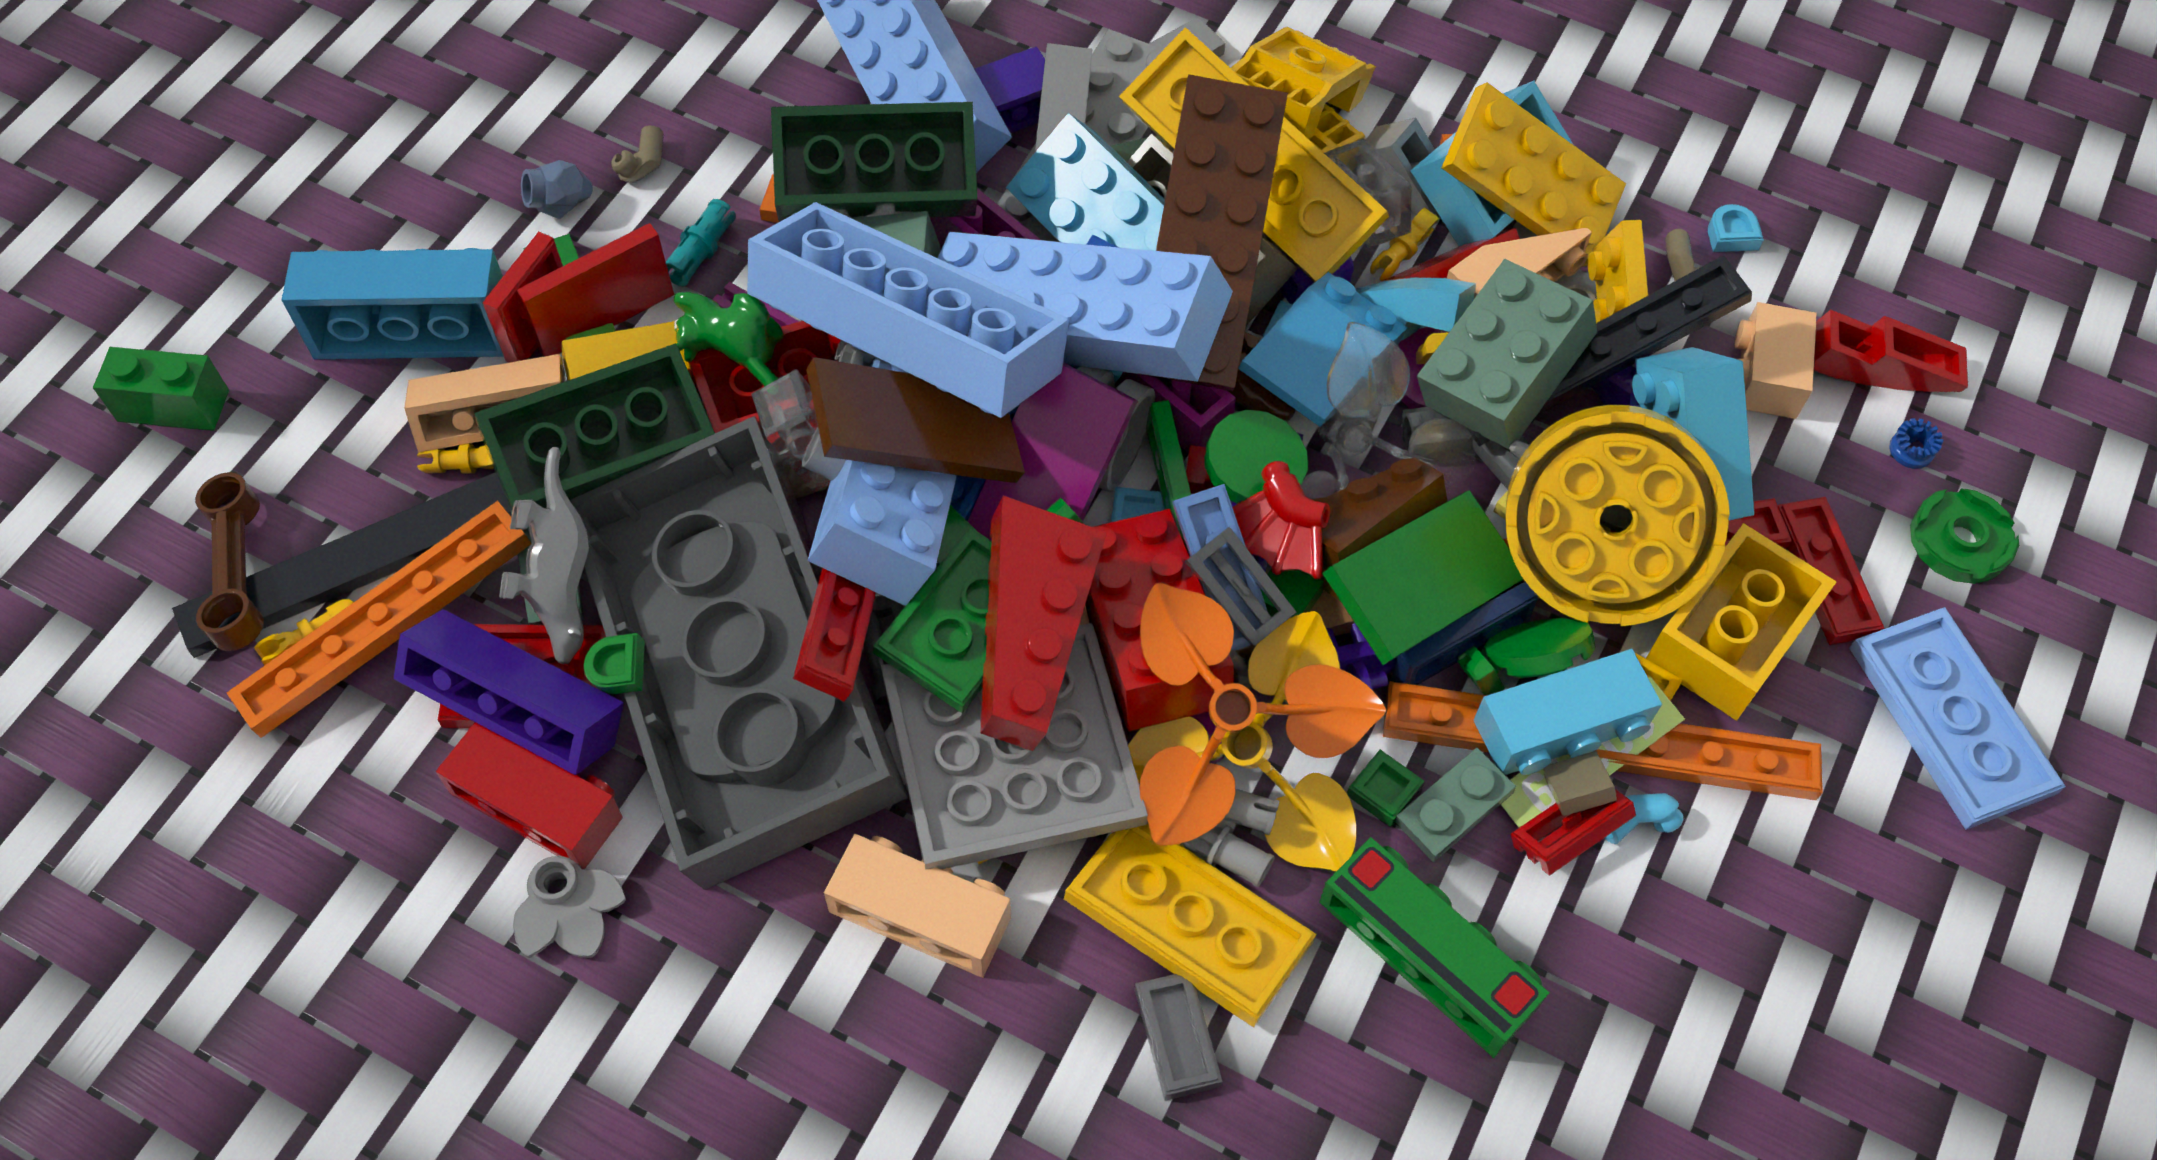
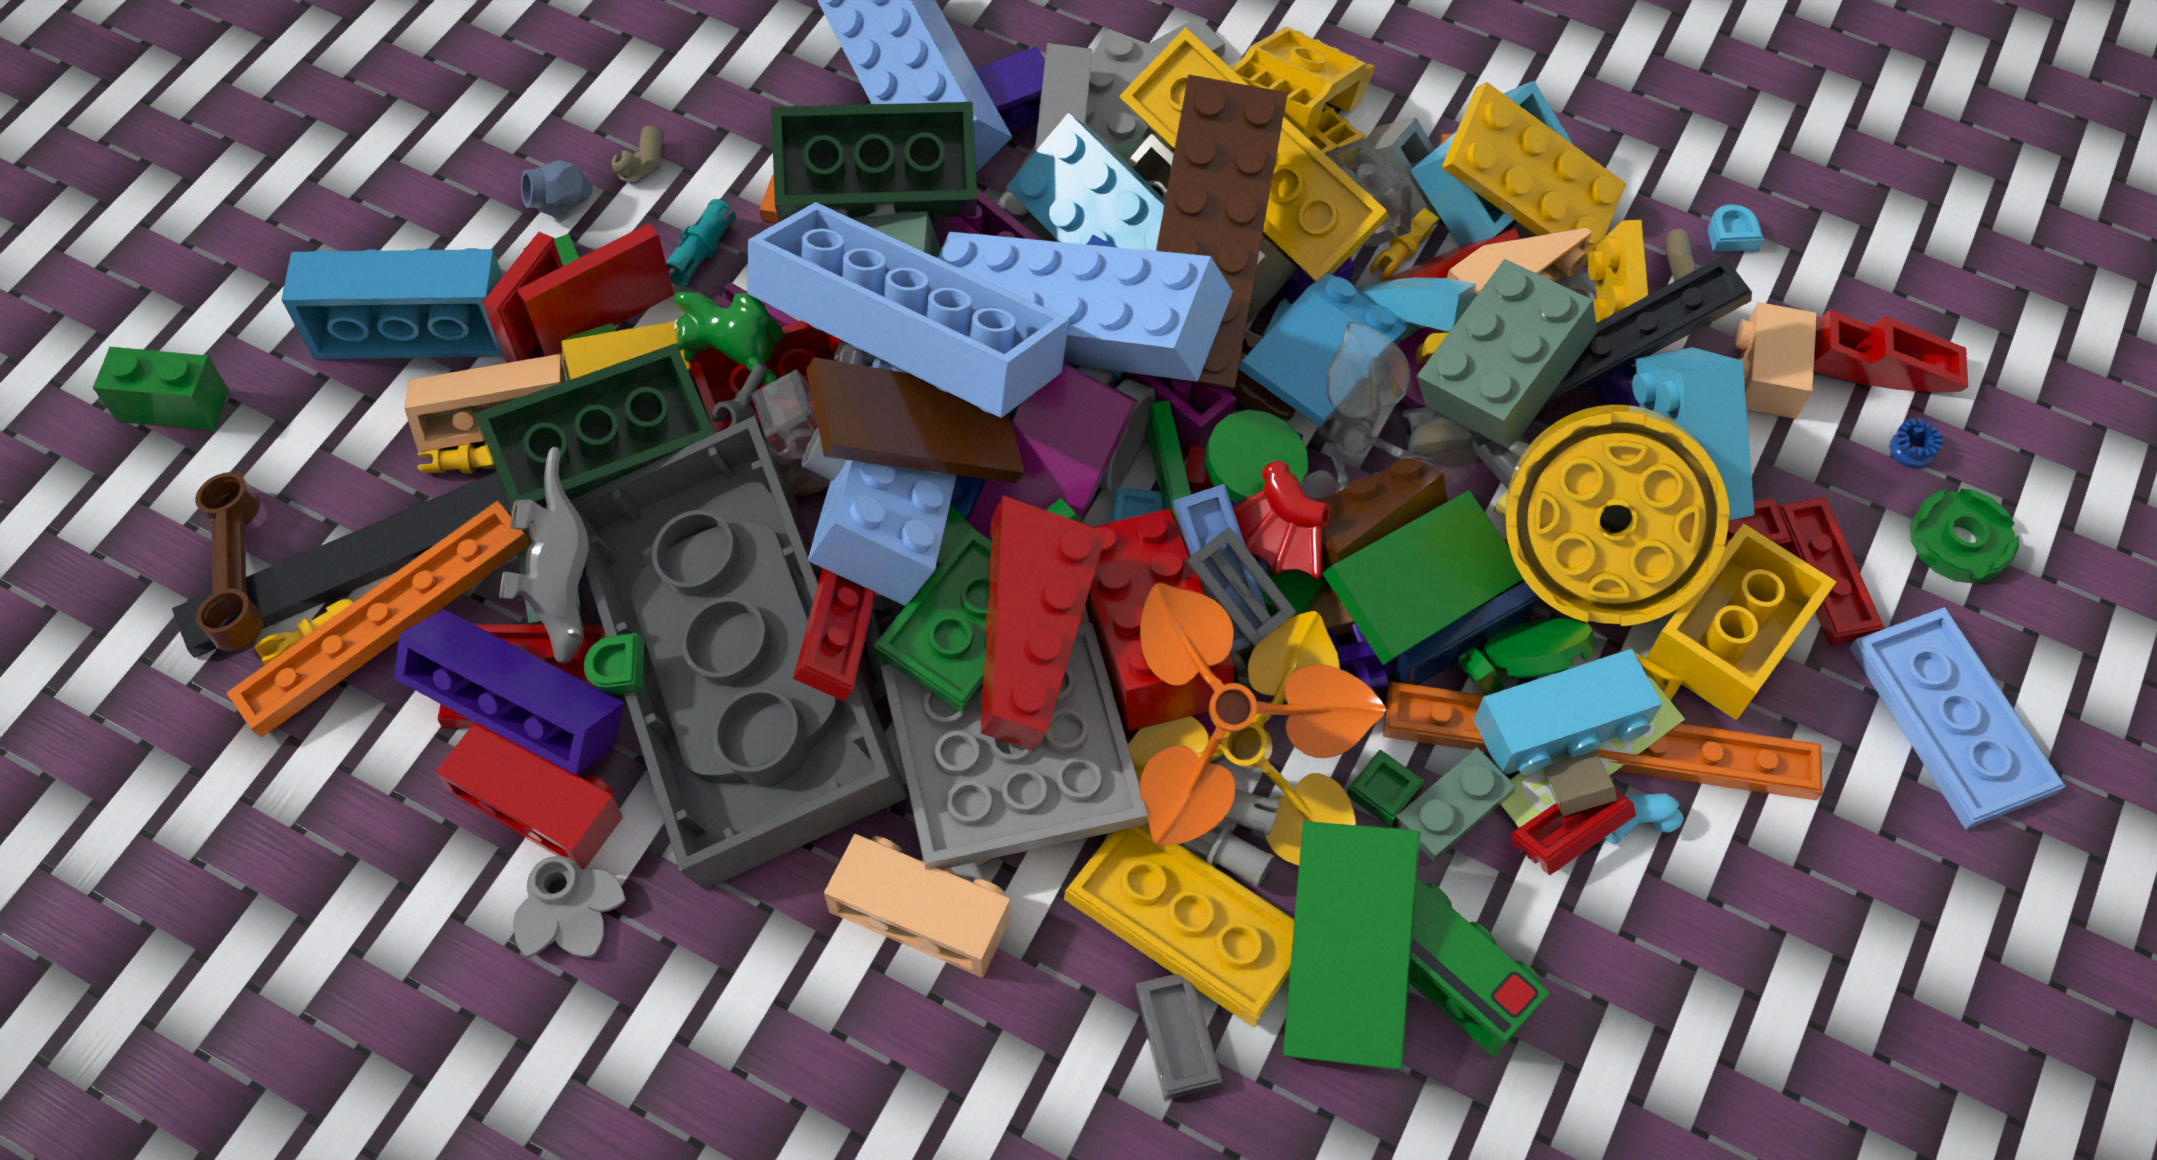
none -> dark grey hand [712,362,768,428]
none -> green tile [1283,821,1421,1070]

